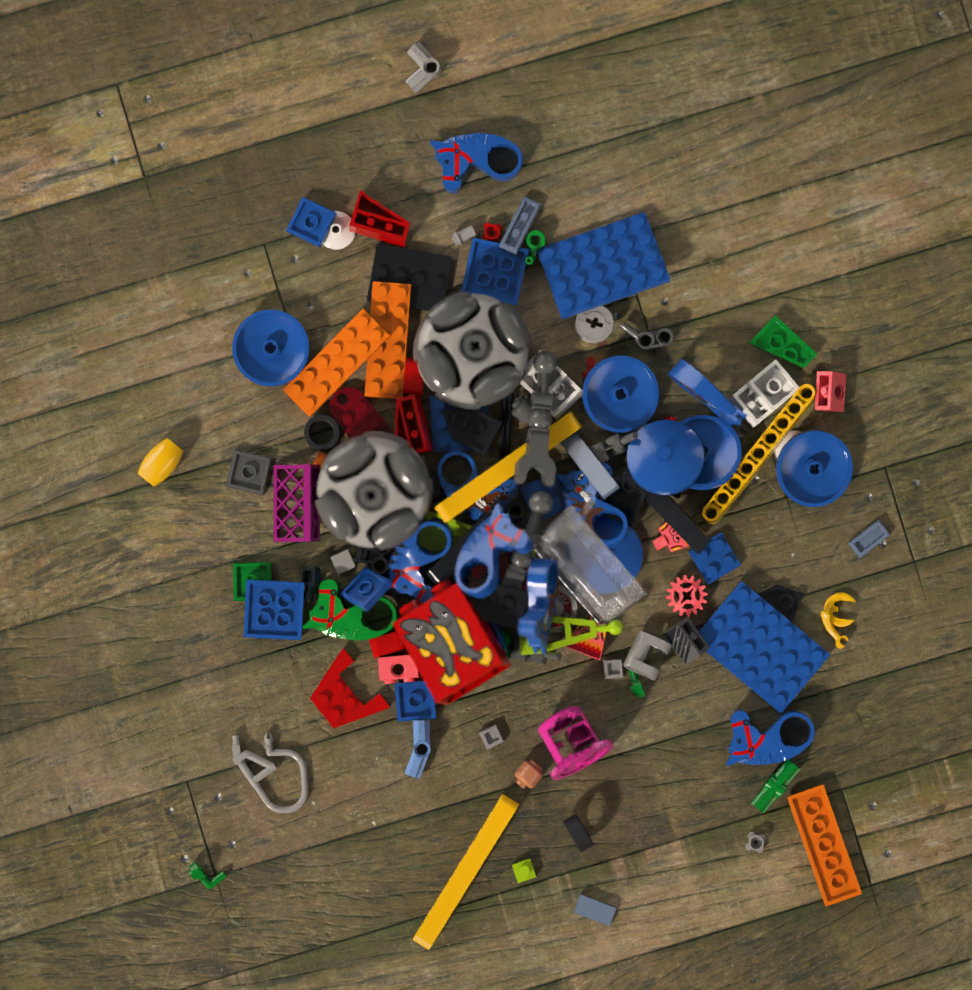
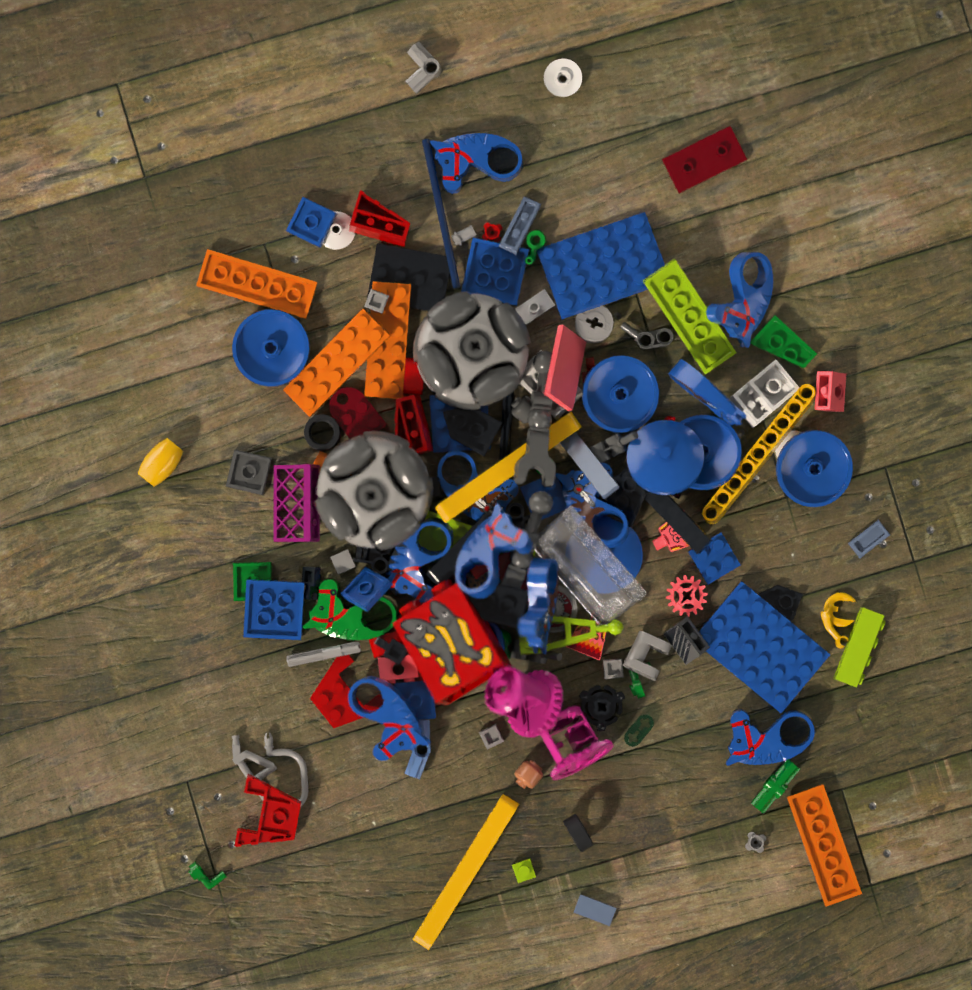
none -> orange plate [196,249,318,319]
none -> red wing [235,774,302,847]
none -> light grey axle [286,641,361,667]
none -> blue animal [348,676,431,761]
none -> light grey tile [364,289,389,313]
none -> black plate [374,637,408,665]
none -> dark blue piece [422,139,461,289]
none -> dark pink piece [485,666,563,738]
none -> white plate [515,289,555,325]
none -> white dish [544,59,582,97]
none -> coral tile [544,325,586,411]
none -> black piece [579,685,625,731]
none -> clear green beam [624,714,654,747]
none -> lime plate [642,259,737,375]
none -> dark red plate [662,126,747,194]
none -> blue animal [706,252,773,348]
none -> lime brick [833,607,886,688]

